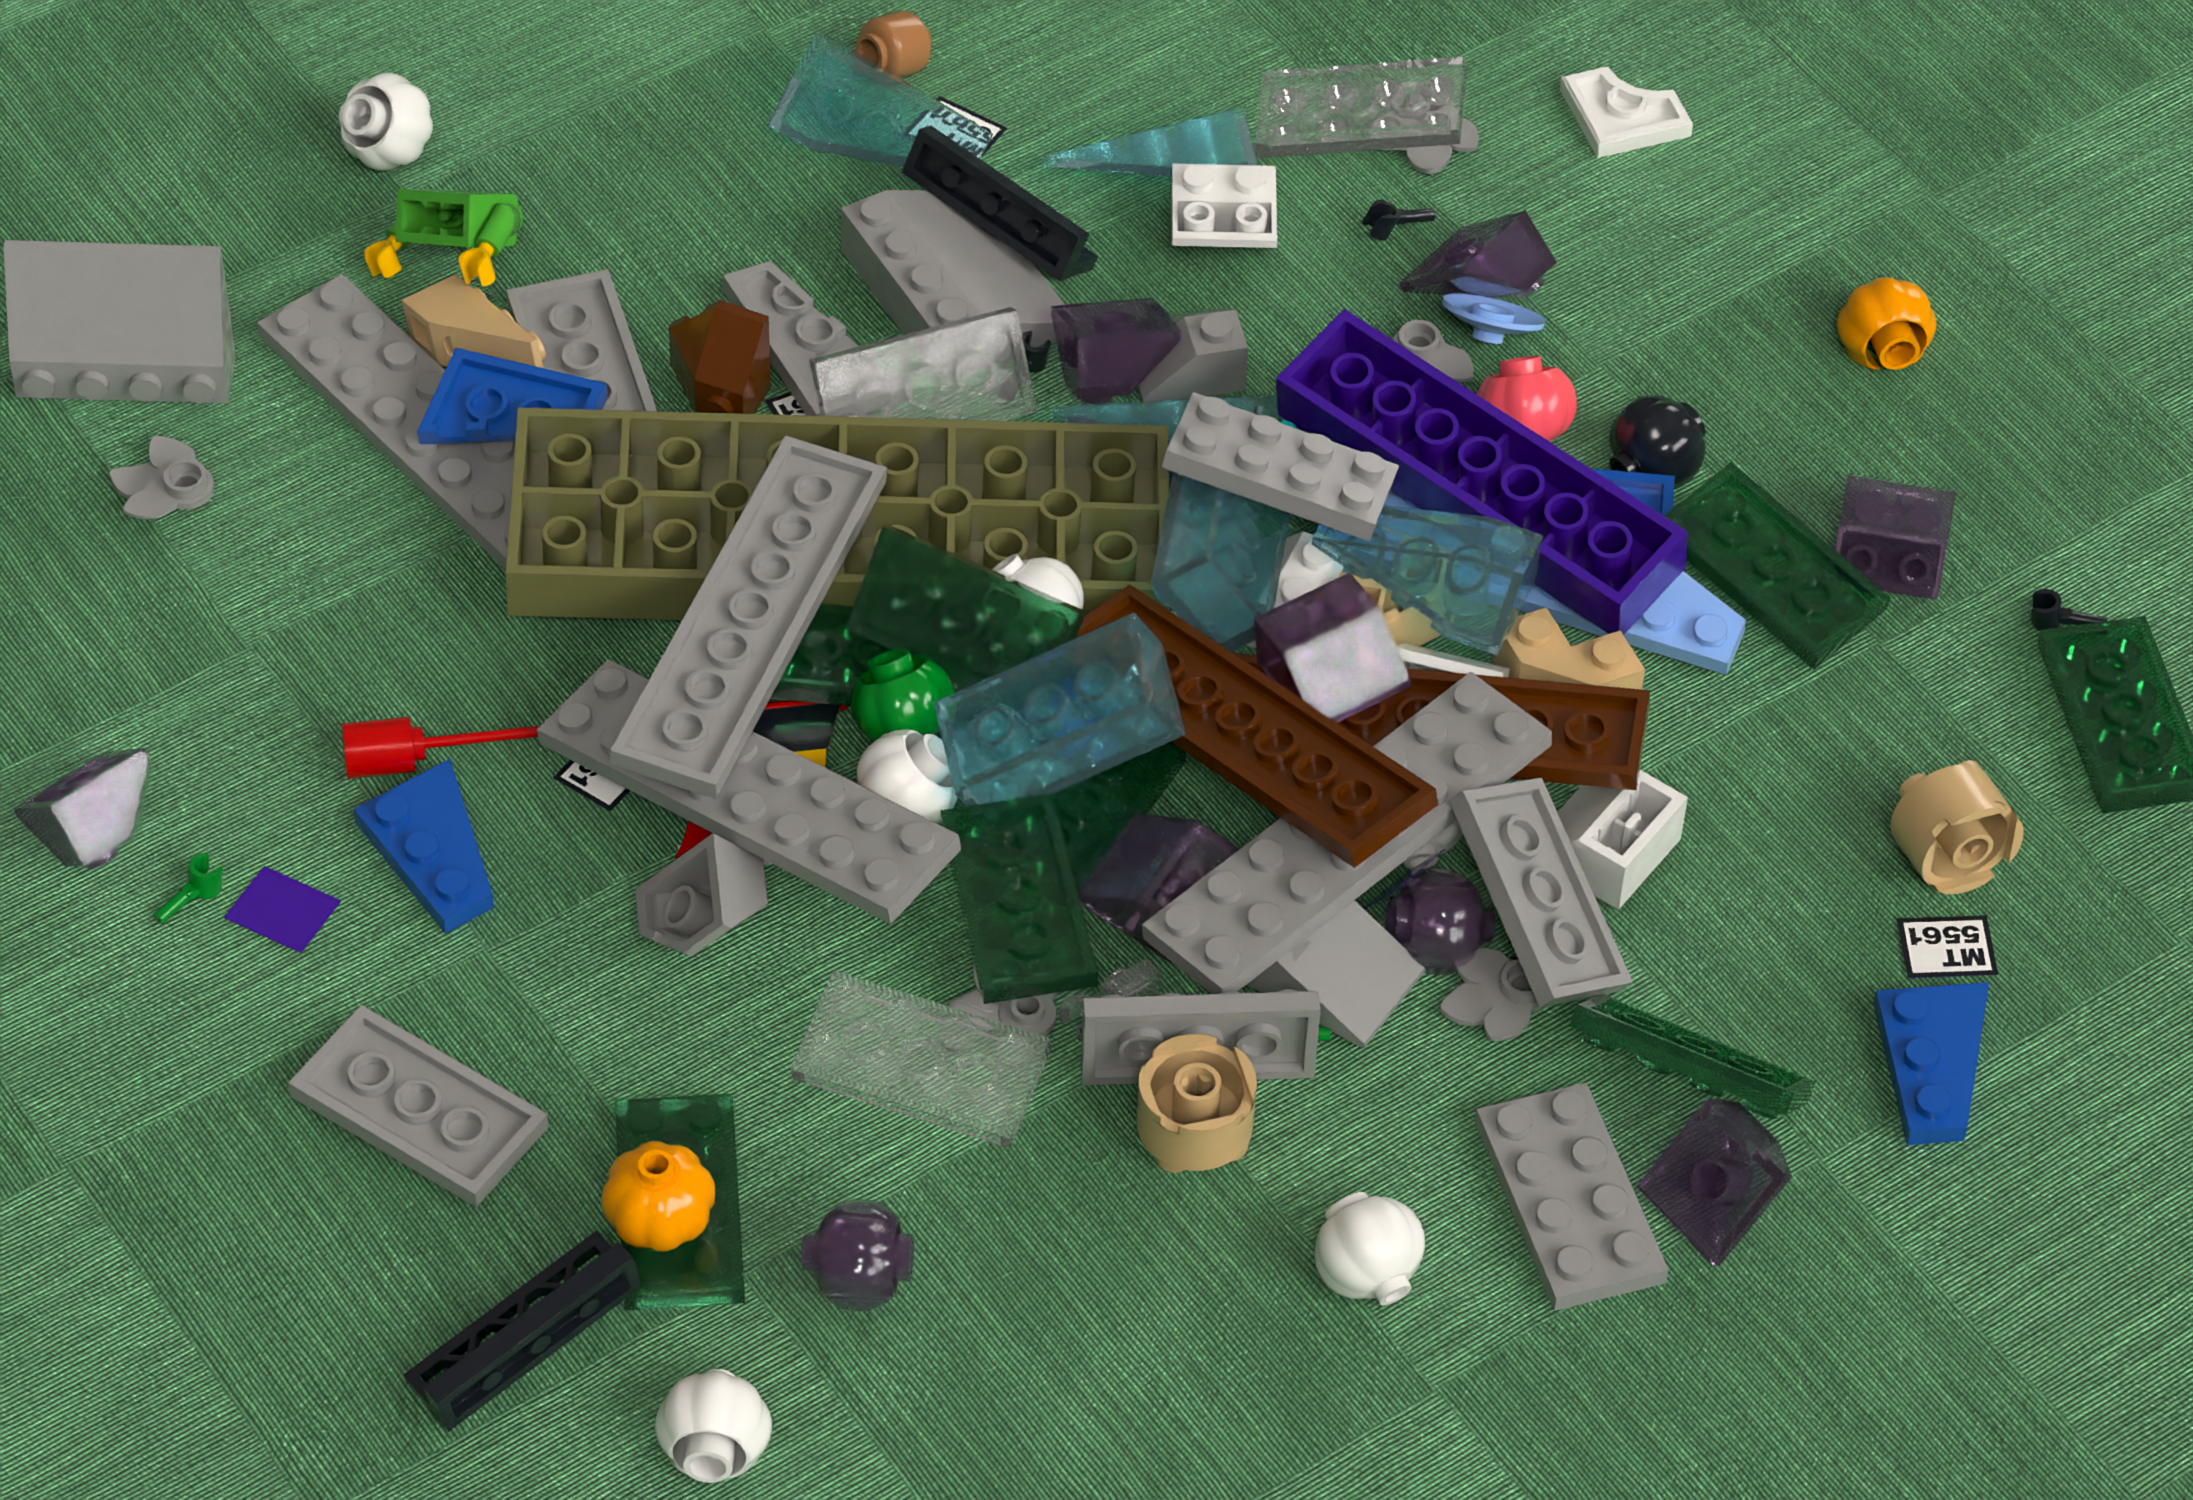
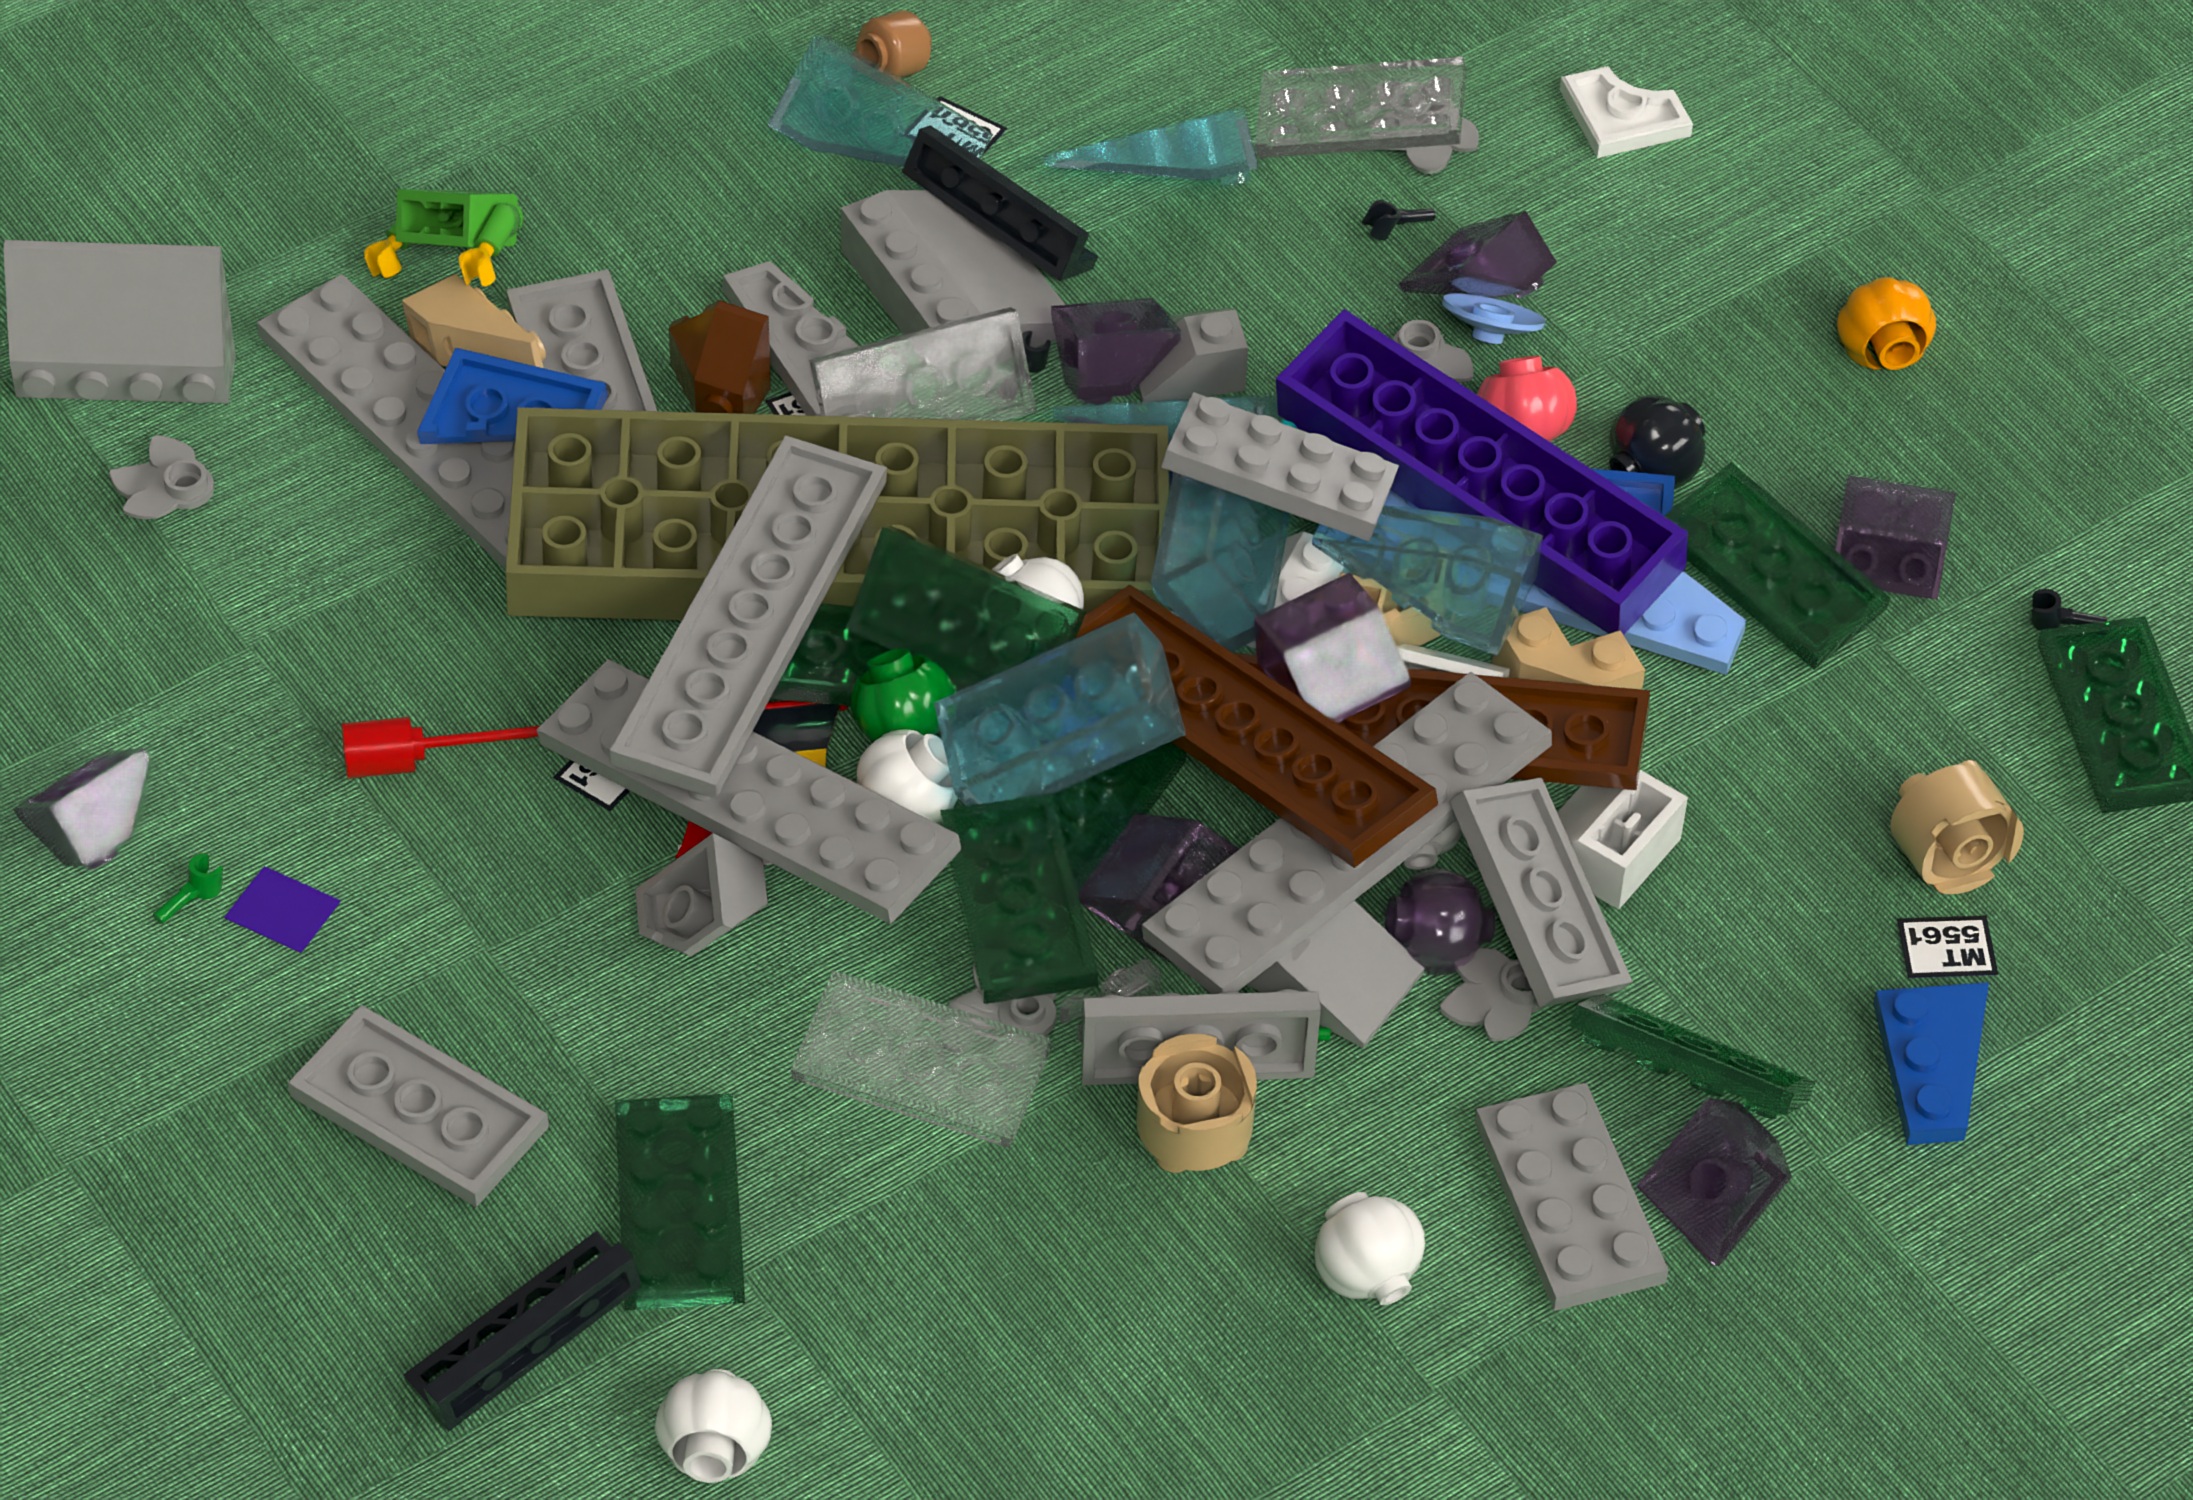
white plant [338,72,433,171] -> none
blue wing [354,759,494,934] -> none
light orange plant [601,1141,715,1252] -> none
clear purple plant [802,1199,914,1311] -> none
white slope [1170,164,1277,248] -> none
sticker [1363,849,1445,910] -> none

